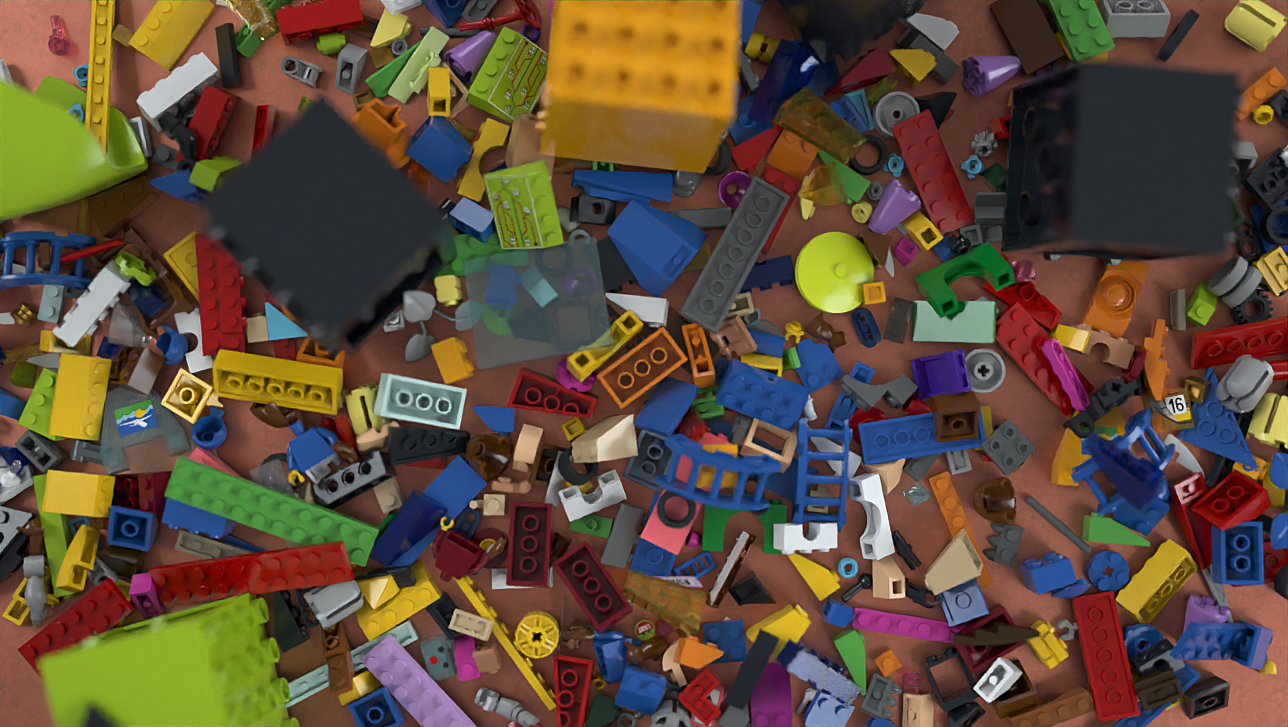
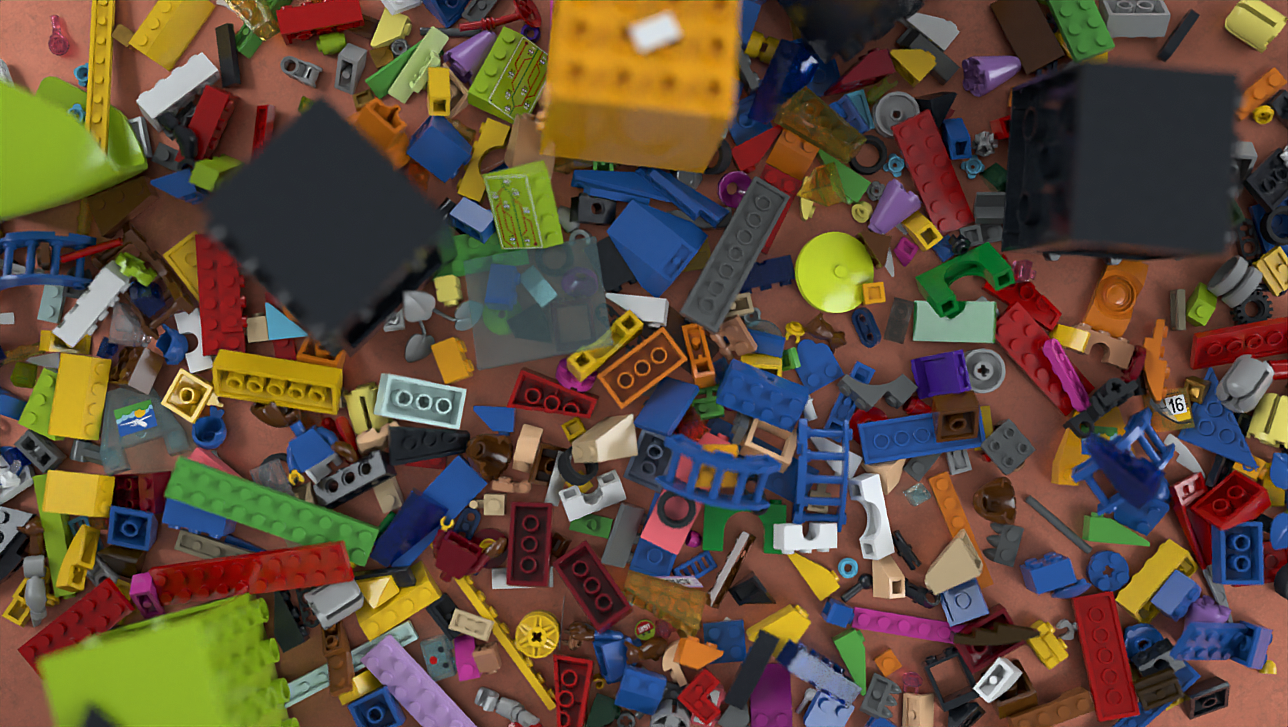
pearl gold wheel [10,301,38,327] -> none
none -> white sticker [631,14,680,51]
none -> blue wedge [635,166,729,228]
none -> blue slope [941,118,972,160]
none -> blue slope [1150,569,1202,622]

